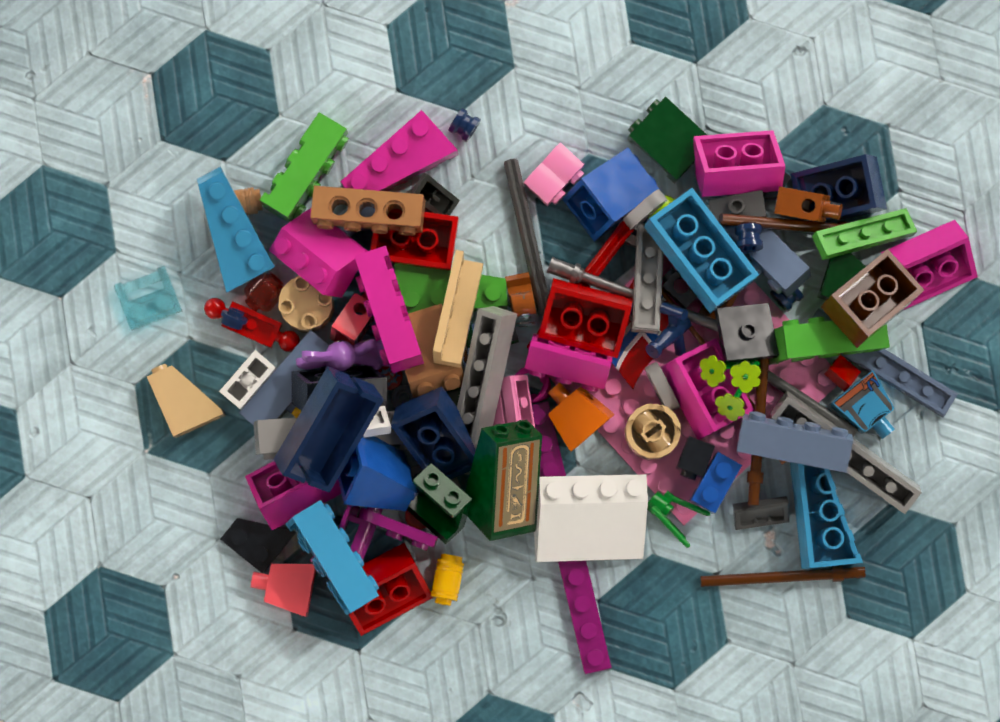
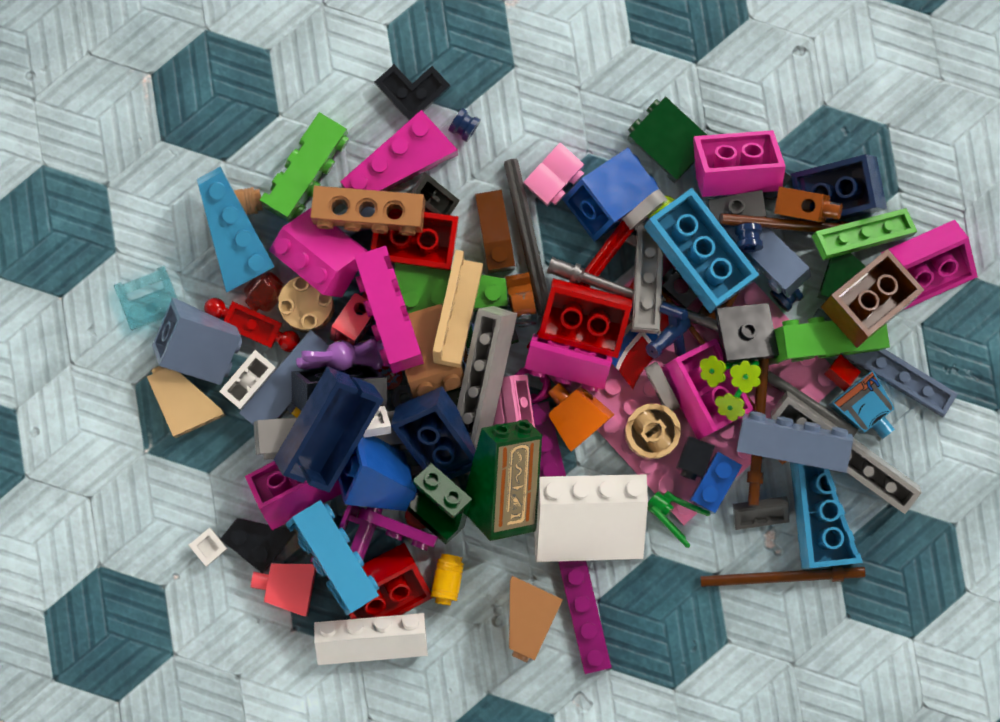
dark blue plate [221,307,248,330] -> none
none -> sand blue slope [152,298,242,385]
none -> white plate [189,528,228,566]
none -> white brick [314,613,428,665]
none -> black plate [374,64,451,121]
none -> reddish brown slope [475,190,515,274]
none -> medium nougat slope [509,576,563,663]

